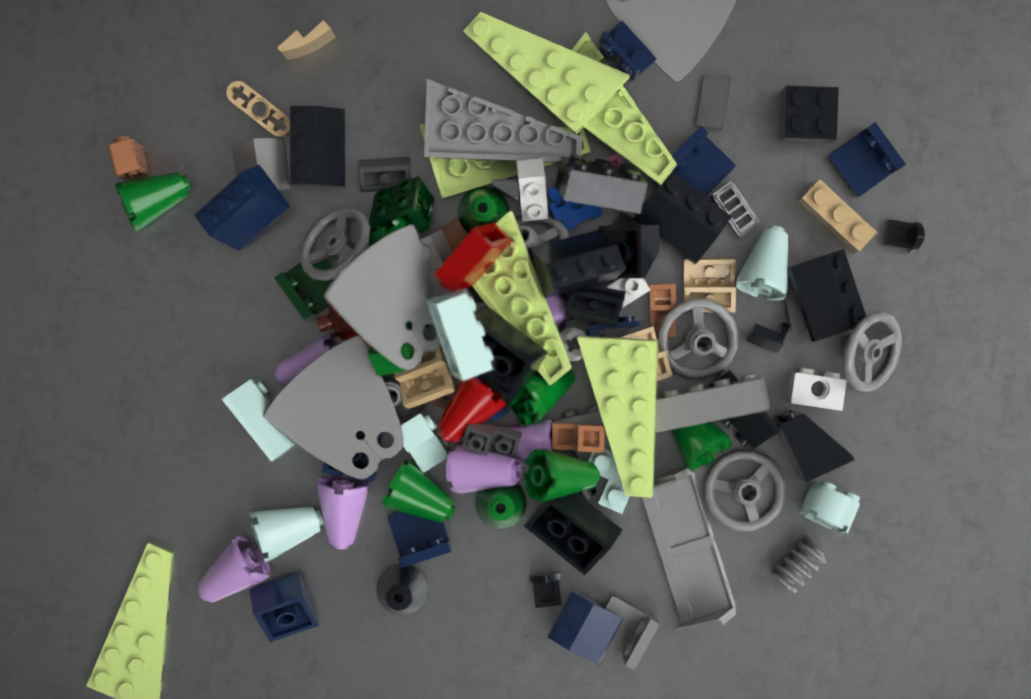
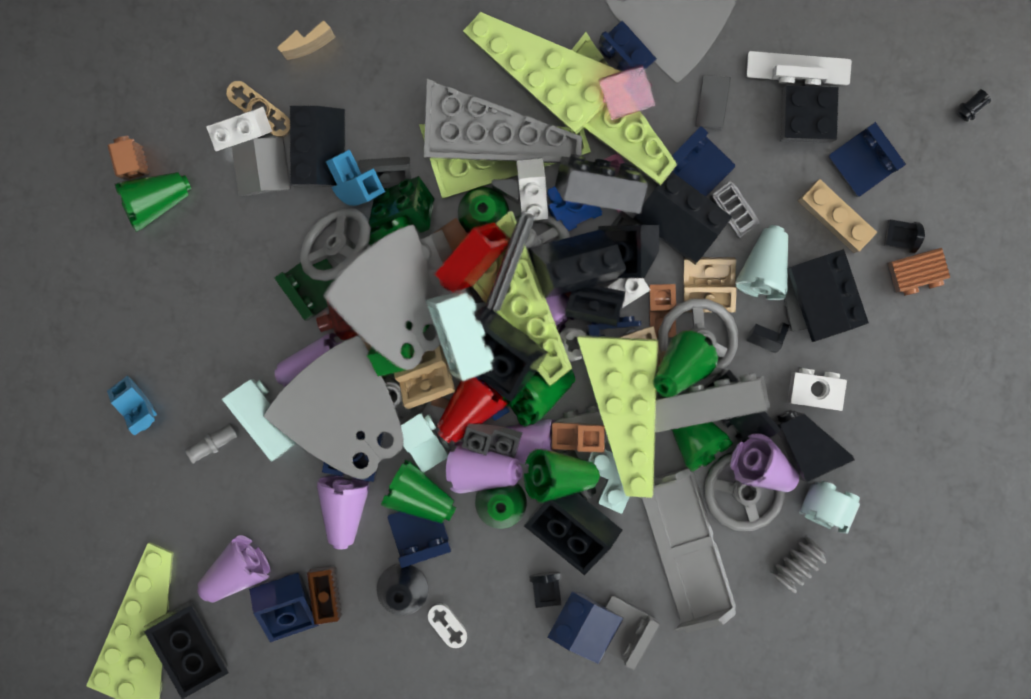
dark blue slope [194,164,291,250] -> none
light aqua cone [249,506,324,563] -> none
light grey piece [842,311,902,392] -> none
none -> dark azure brick [107,375,157,436]
none -> black brick [144,600,229,699]
none -> light grey pin [185,423,238,464]
none -> white brick [206,107,272,152]
none -> reddish brown brick [307,566,342,625]
none -> dark azure brick [326,150,385,206]
none -> white beam [428,603,467,648]
none -> dark grey axle [486,212,535,312]
none -> clear pink piece [598,64,656,120]
none -> green cone [653,330,718,397]
none -> lavender cone [730,434,799,492]
none -> white bracket [746,51,852,86]
none -> nougat brick [888,248,950,296]
none -> black pin [957,89,991,122]

